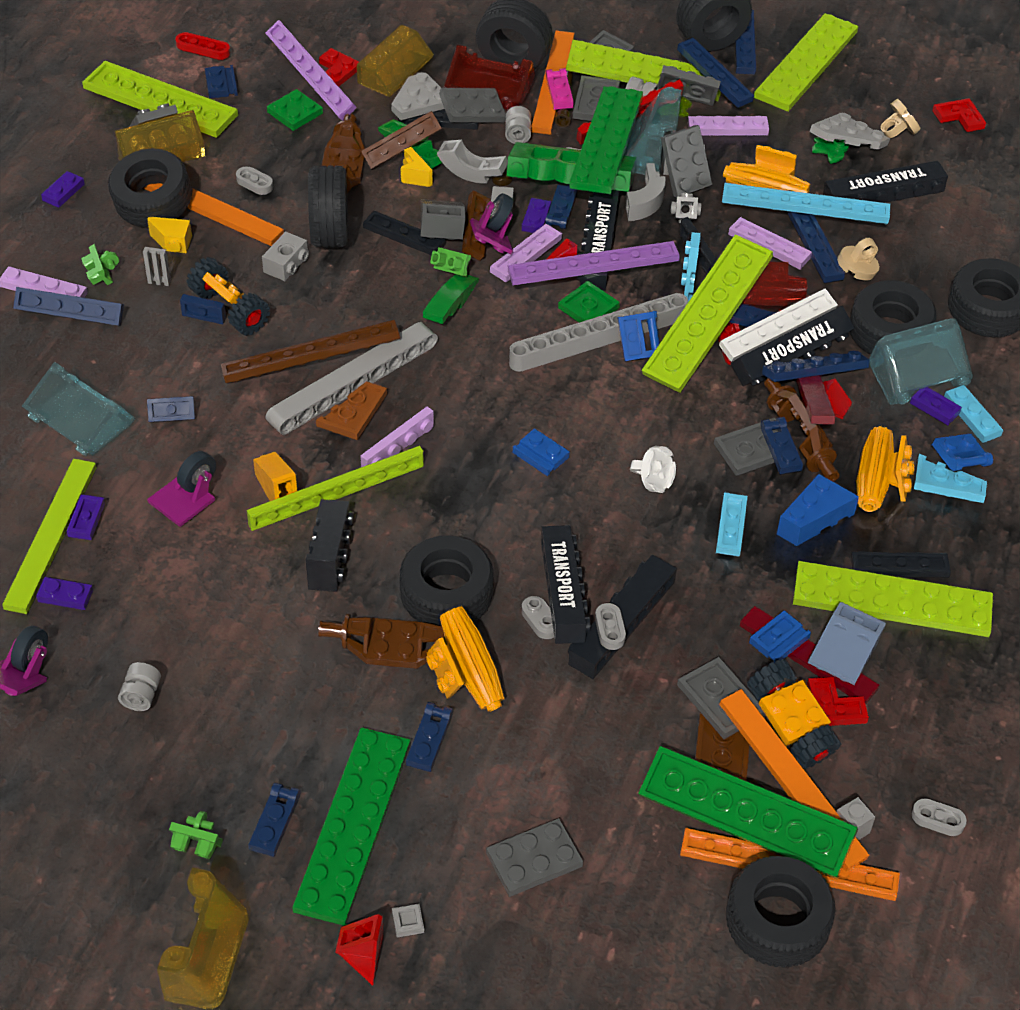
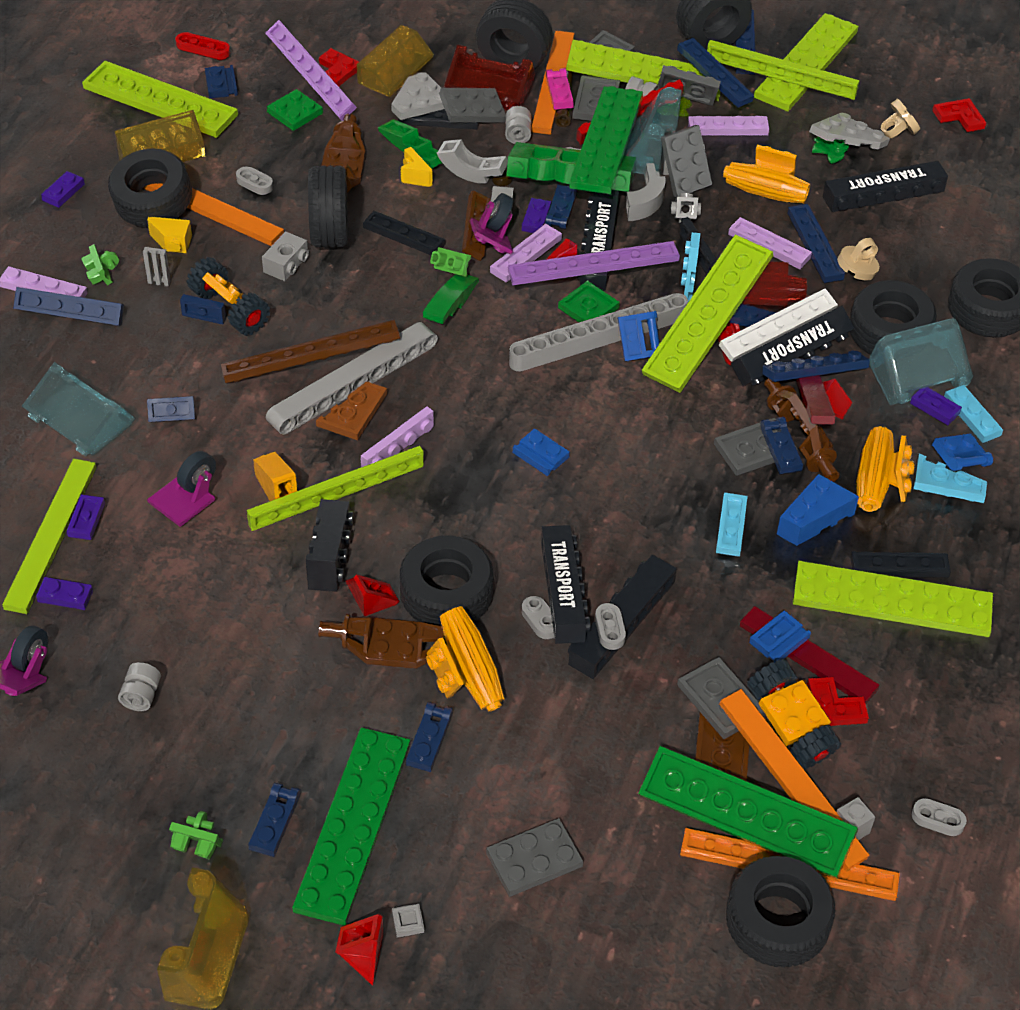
dark grey plate [129,103,178,135] -> none
reddish brown plate [361,111,442,170] -> none
dark grey slope [421,199,465,240] -> none
white tile [630,446,676,493] -> none
medium azure plate [722,183,890,224] -> none
sand blue slope [808,602,886,685] -> none
none -> red slope [345,574,399,617]
none -> lime tile [707,40,859,100]

